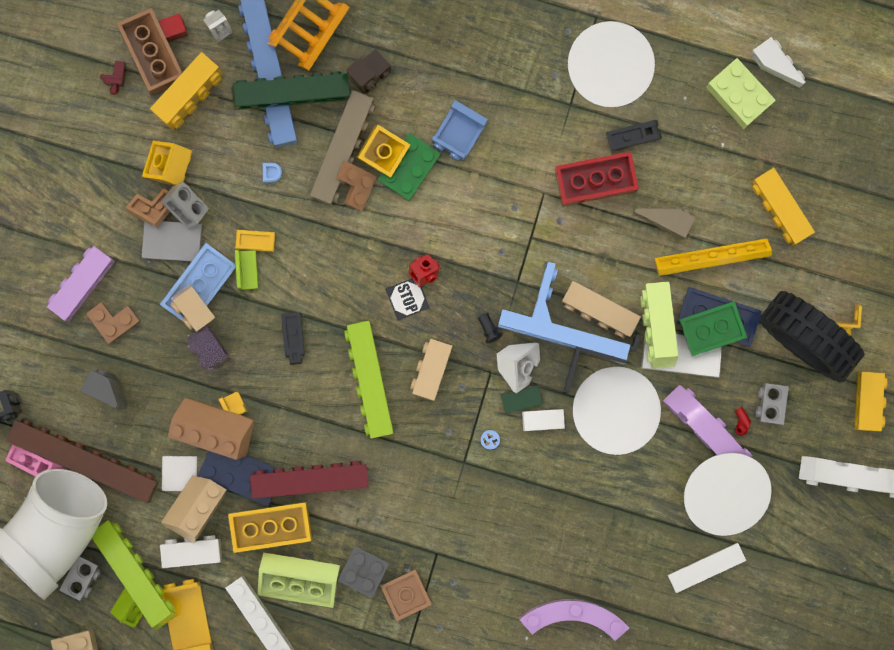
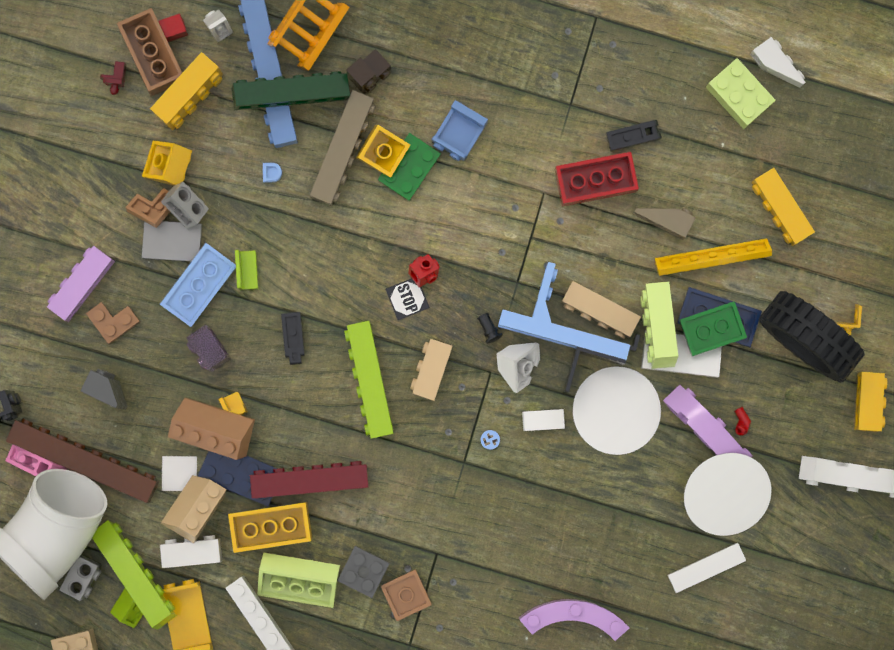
tan brick [170,284,215,332] -> none
yellow tile [235,230,275,252] -> none
medium nougat plate [336,161,377,211] -> none
dark green tile [501,386,543,414] -> none
white sticker [568,21,655,107] -> none
light grey brick [755,383,789,425] -> none

